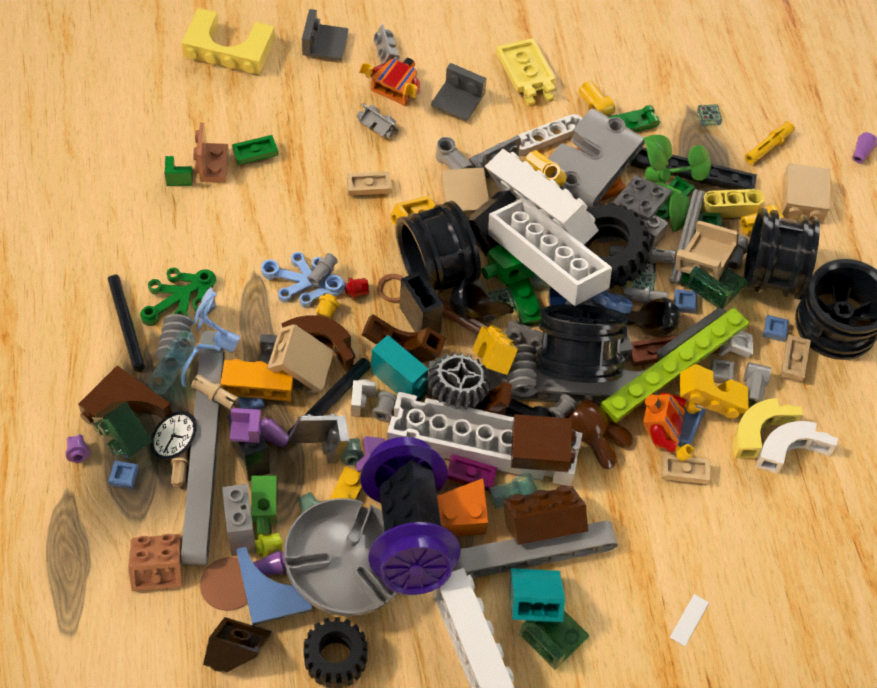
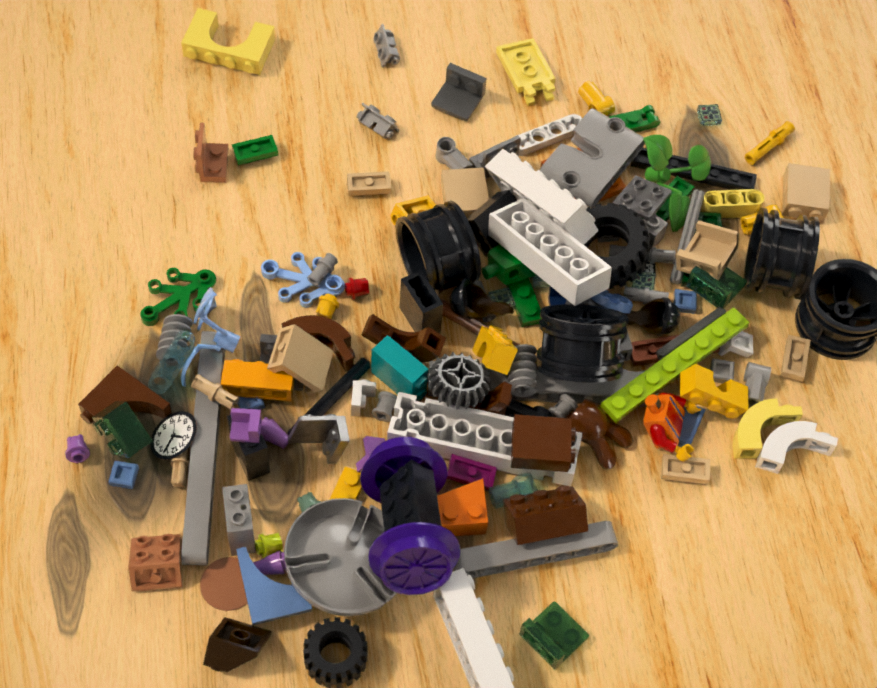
black axle [107,274,145,371] -> none
green panel [164,156,193,186] -> none
bright green torso [251,476,278,536] -> none
dark grey bracket [302,9,349,61] -> none
sand green hose [340,438,364,466] -> none
torso [359,58,420,106] -> none
nougat piece [377,274,404,302] -> none
light grey hinge [505,320,543,350] -> none
teal brick [509,568,565,622] -> none
yellow piece [526,150,567,186] -> none
white sticker [670,594,709,646] -> none
light grey pin [727,235,749,269] -> none
medium blue tile [763,315,789,342] -> none
medium lavender cone [852,132,877,164] -> none

